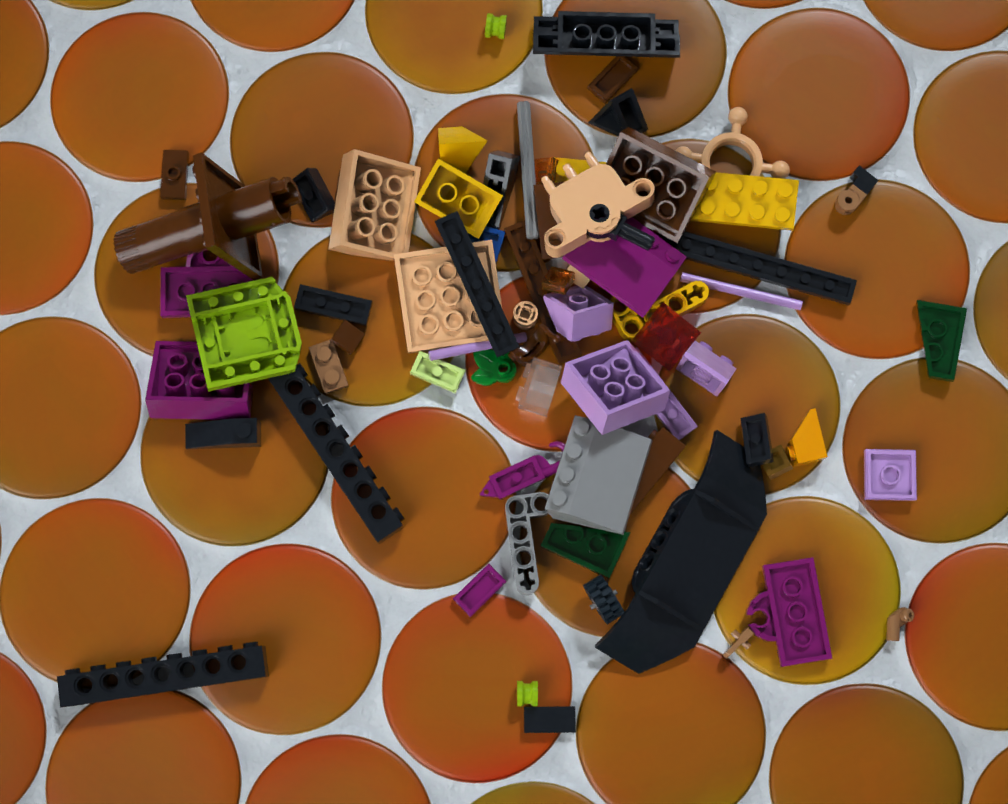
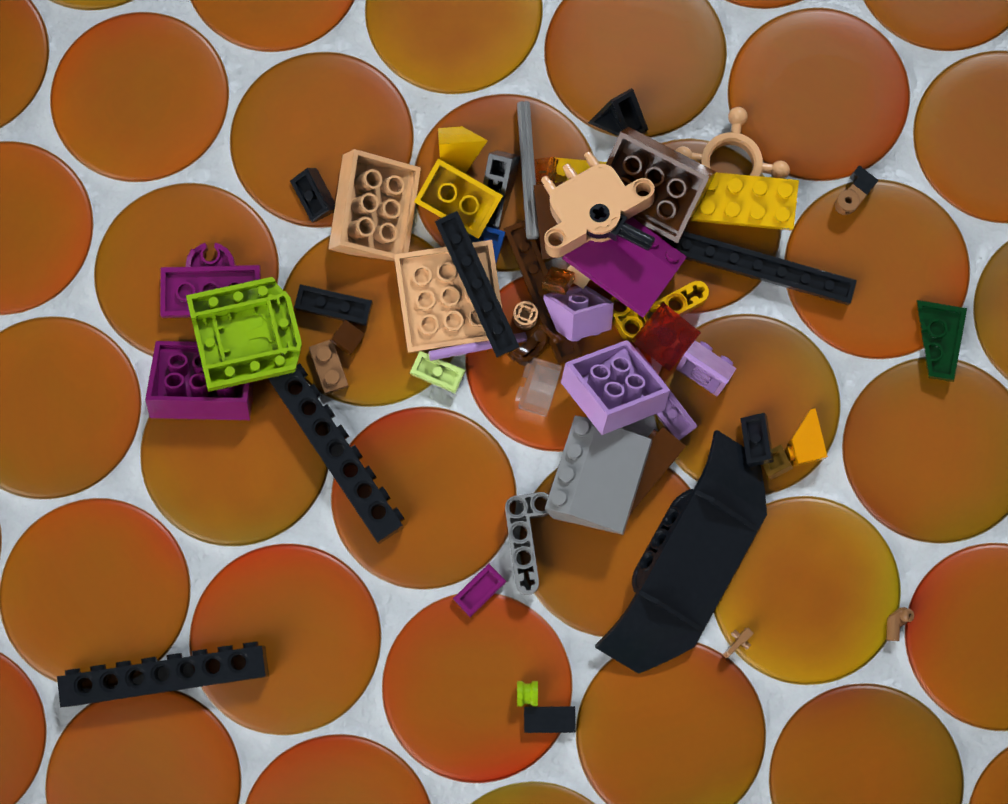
reddish brown piece [113,152,302,281] -> none
reddish brown plate [160,150,189,200] -> none
black slope [185,418,261,449] -> none
green plate [471,349,517,386] -> none
magenta plate [480,441,565,500] -> none
lime wheel [485,13,507,39] -> none
black slope [533,11,680,58] -> none
dark green wing [540,523,631,579] -> none
black wheel [583,574,624,624] -> none
reddish brown tile [587,56,638,104] -> none
lavender piece [680,272,803,310] -> none
magenta plate [746,557,832,667] -> none
lavender plate [864,449,917,501] -> none

